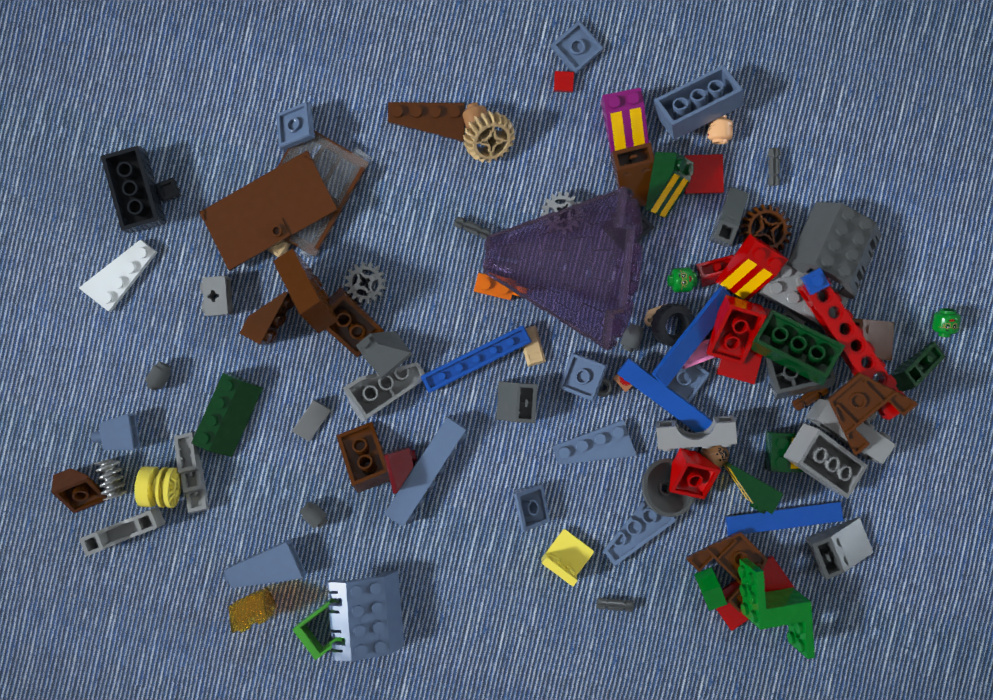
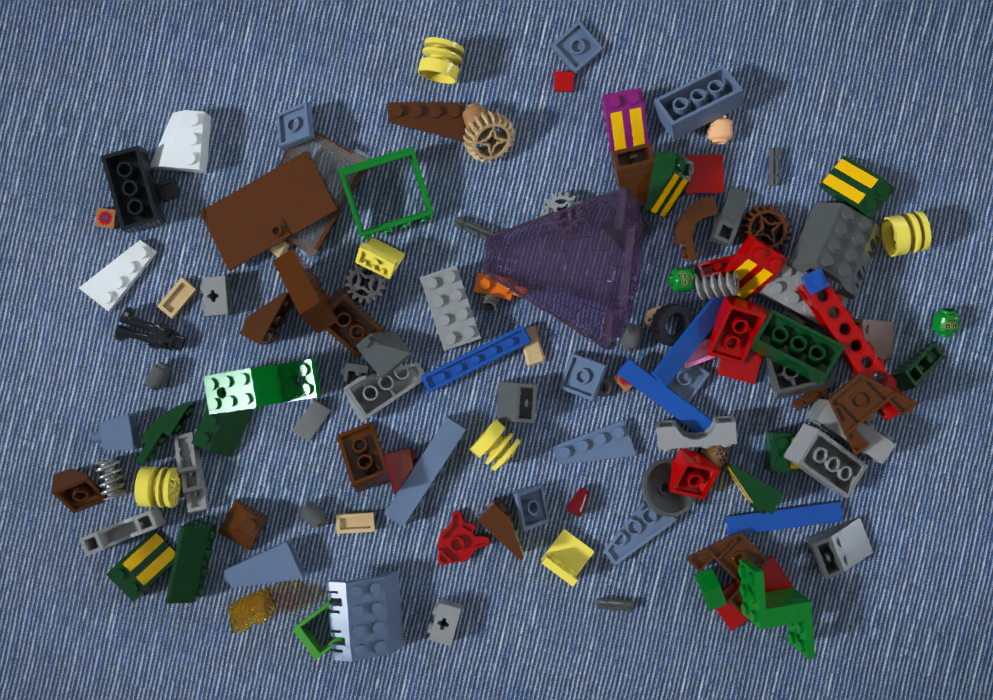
none -> nougat tile [95,208,118,229]
none -> slope [106,530,176,602]
none -> black piece [115,307,186,351]
none -> dark green slope [135,401,196,464]
none -> white wedge [150,110,211,174]
none -> tan tile [157,277,198,319]
none -> dark green slope [165,519,217,604]
none -> green bracket [203,358,321,415]
none -> reddish brown slope [218,499,270,551]
none -> tan tile [335,511,376,534]
none -> green window [338,146,434,239]
none -> dark grey bracket [341,362,371,382]
none -> light yellow bracket [355,237,405,280]
none -> light yellow wheel [418,37,464,84]
none -> light grey brick [420,265,481,351]
none -> light grey brick [427,598,462,646]
none -> red tile [437,510,490,565]
none -> light yellow wheel [470,419,521,471]
none -> reddish brown slope [478,498,524,561]
none -> dark grey plate [480,295,500,312]
none -> dark red cone [567,487,590,517]
none -> reddish brown arch [673,195,718,263]
none -> light grey piece [695,270,739,300]
none -> dark green slope [819,156,896,219]
none -> light yellow wheel [881,211,931,257]

